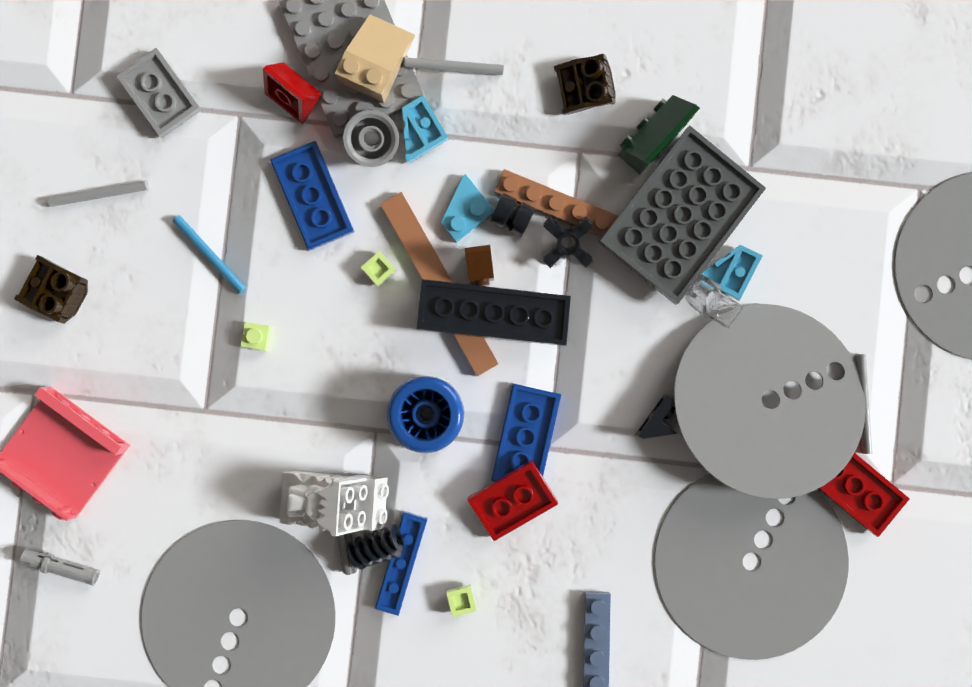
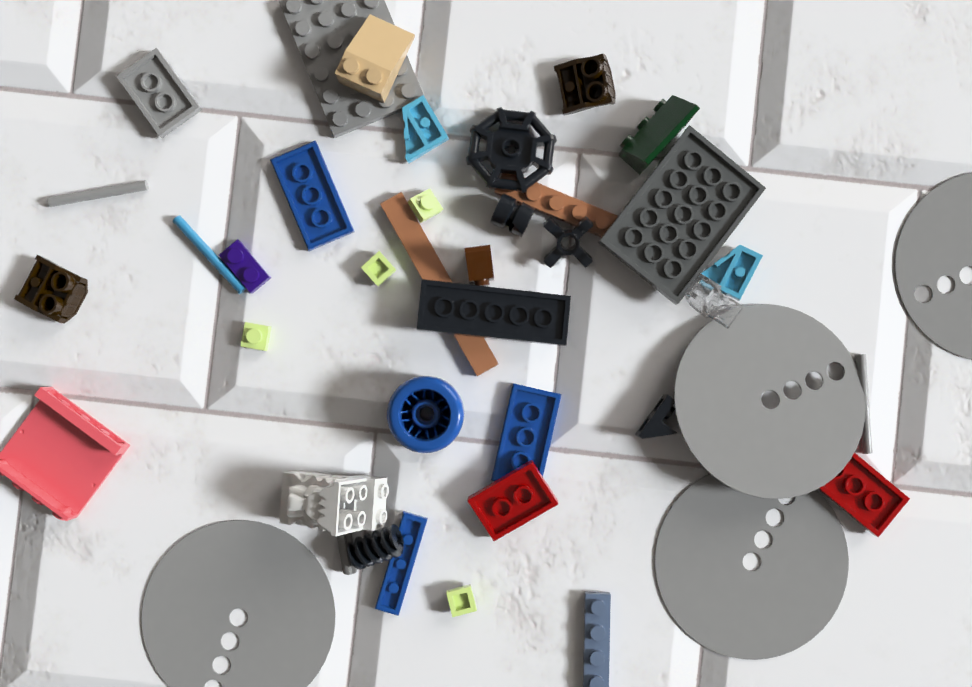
light grey pin [19,548,100,586] -> none
red slope [263,62,322,125] -> none
light grey wheel [343,109,399,167] -> none
light grey bar [404,57,504,75] -> none
medium azure wing [441,174,495,243] -> none
none -> dark purple plate [219,239,271,294]
none -> yellowish green plate [407,189,443,223]
none -> black plate [466,107,557,193]

